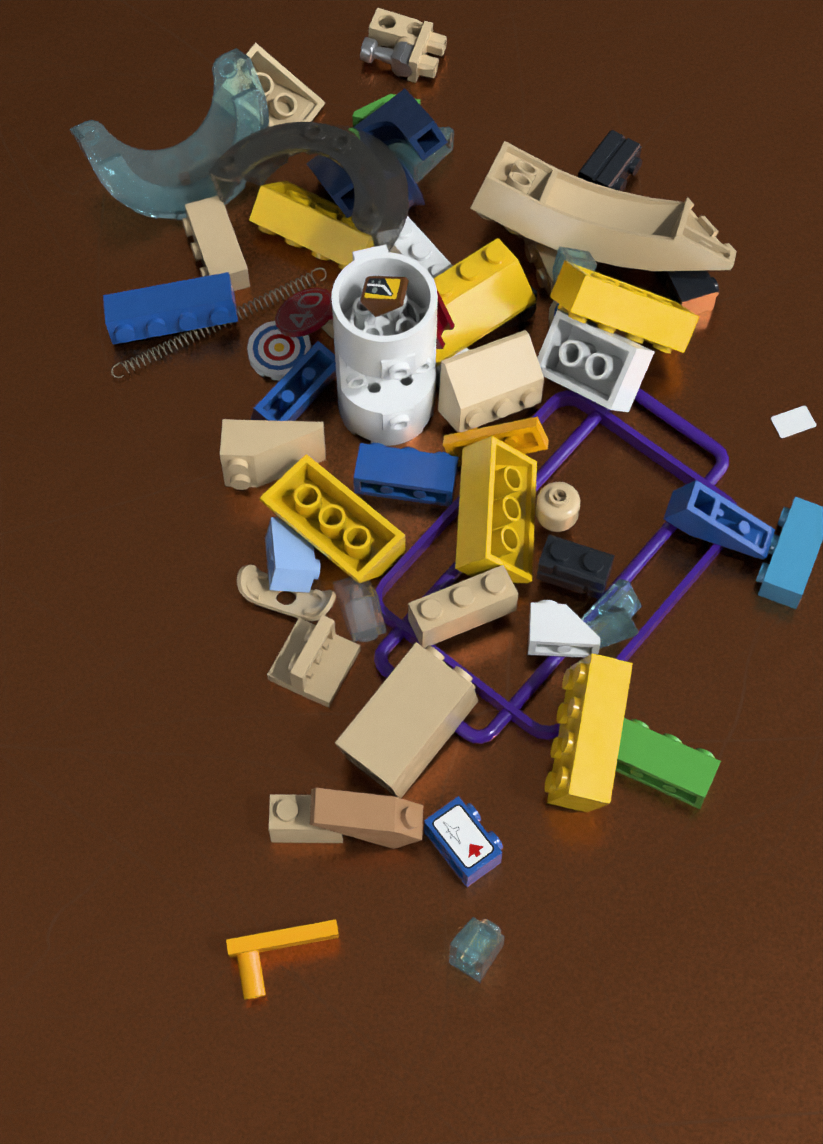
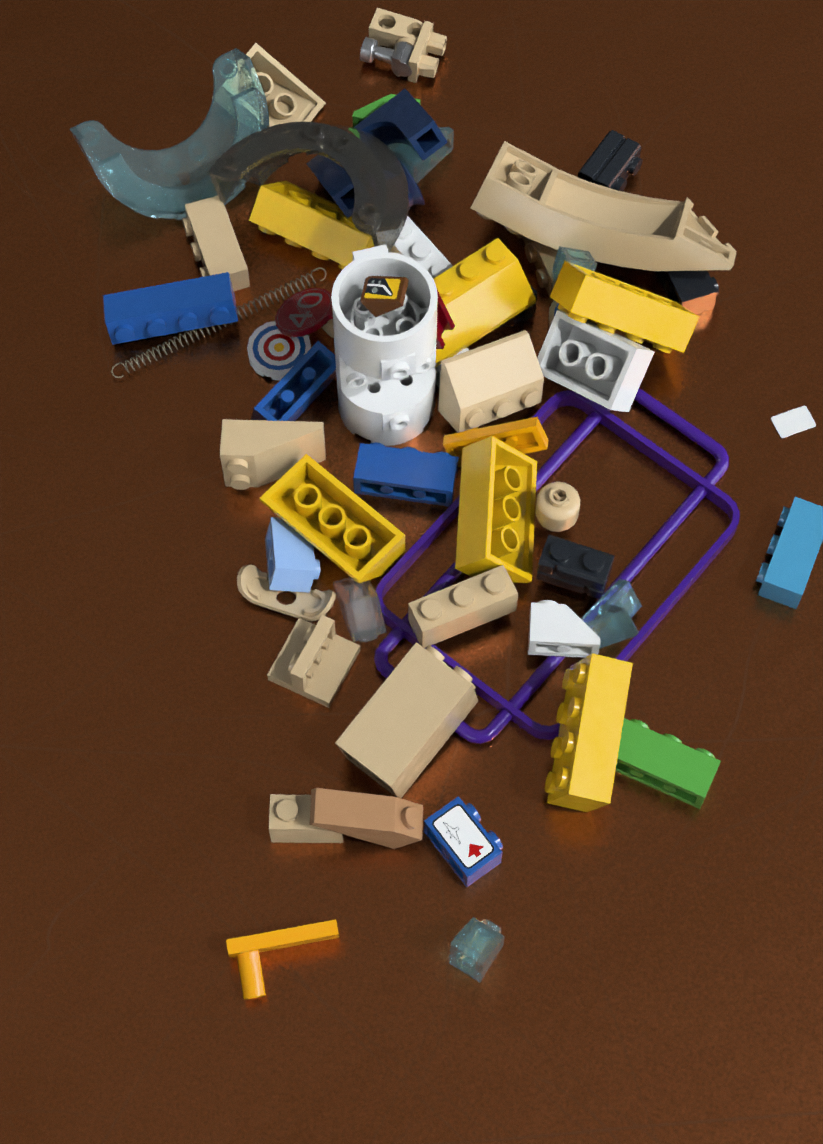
blue slope [663,480,775,560] -> none

